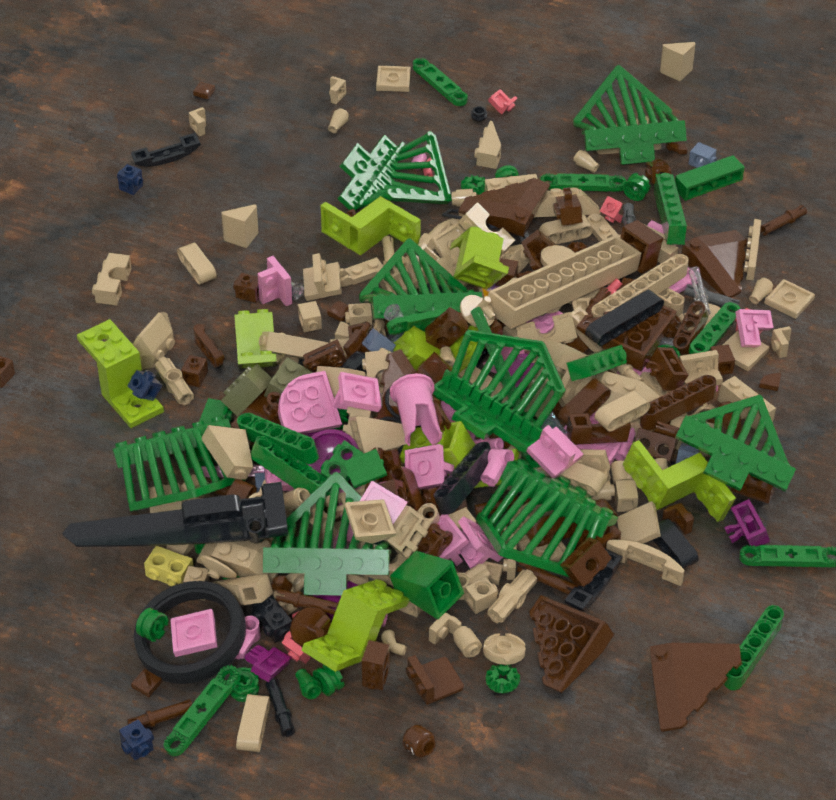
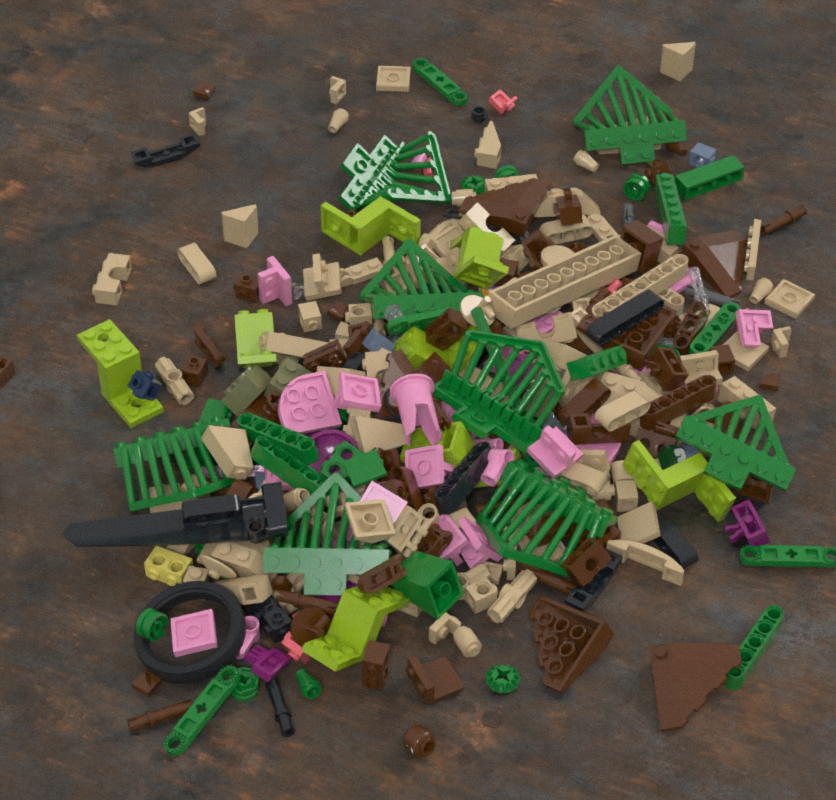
dark blue brick [117,164,143,195] -> none
dark blue brick [119,720,154,761] -> none
tan wedge [133,312,175,370] -> none
tan beam [236,694,270,752] -> none
green wheel [313,664,344,696] -> none
tan arm [381,630,407,656] -> none
tan cone [440,346,455,368] -> none
tan tile [483,633,526,665] -> none
green piece [540,173,626,191] -> none
coral bracket [600,196,623,223] -> none
bright pink axle [615,428,635,461] -> none
reddish brown bracket [662,503,694,535] -> none
none -> reddish brown plate [358,554,407,594]
none -> dark green brick [657,444,687,470]

